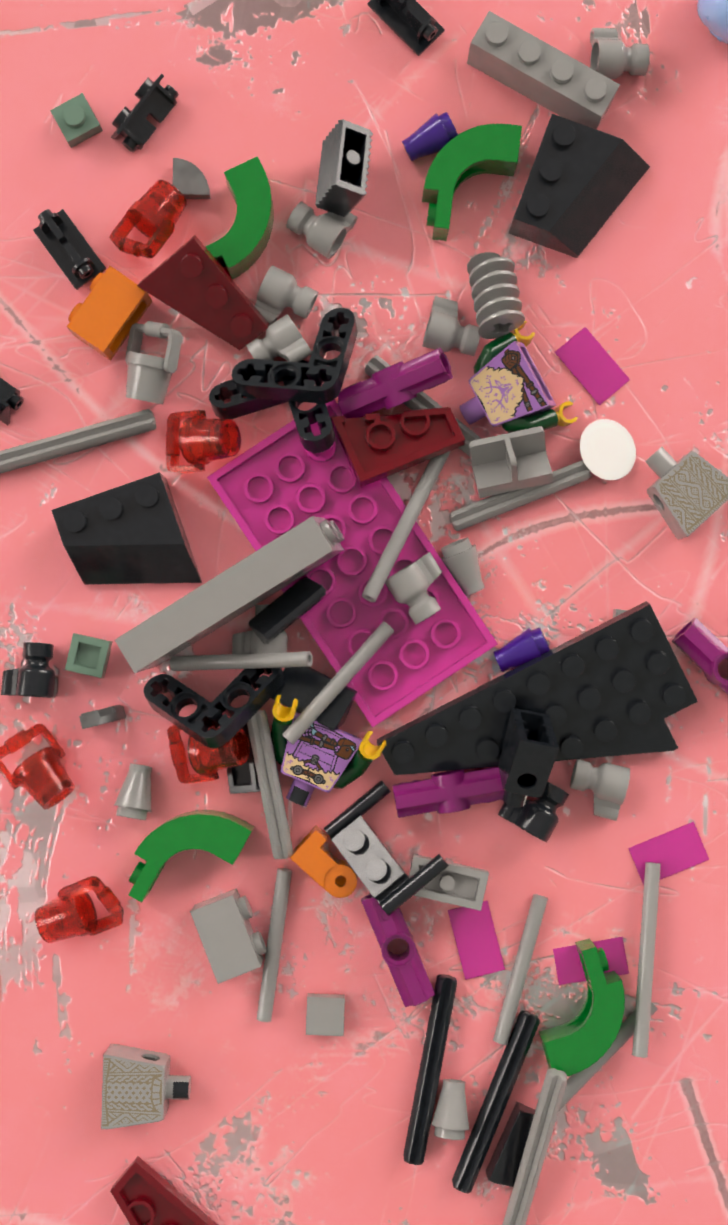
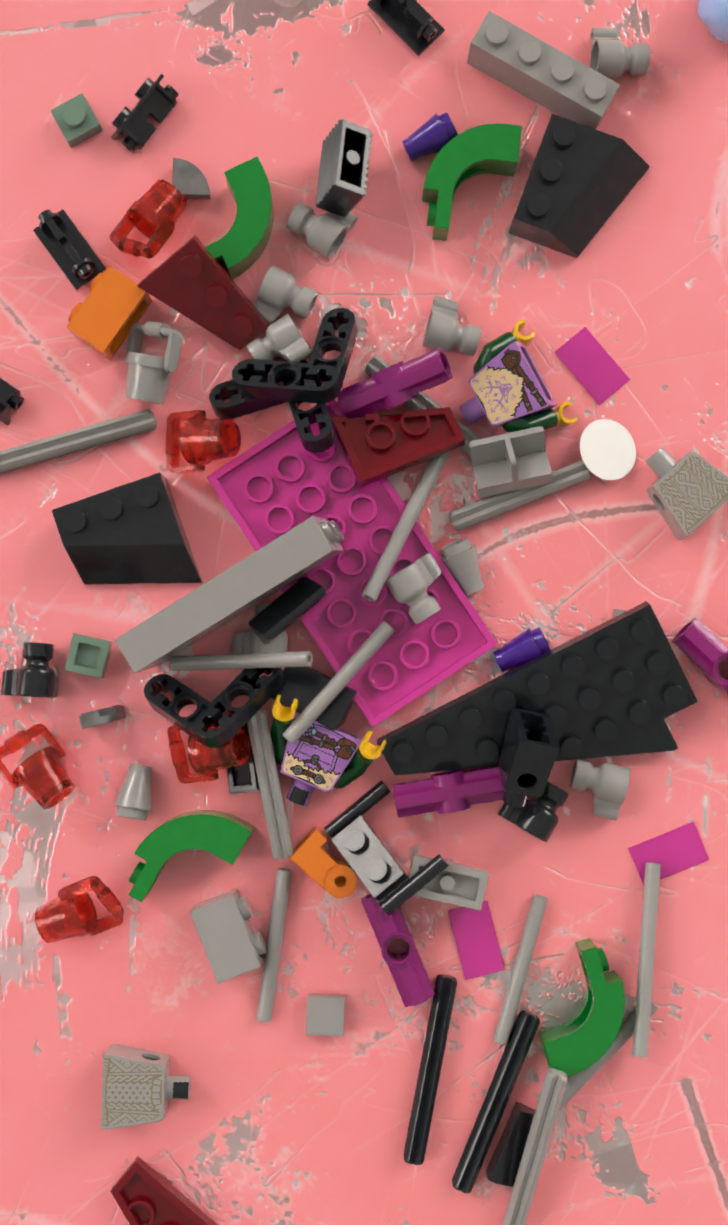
light grey cone [431,1079,469,1140] -> none
light grey piece [467,252,525,339] -> none
dark pink sticker [553,936,629,985] -> none

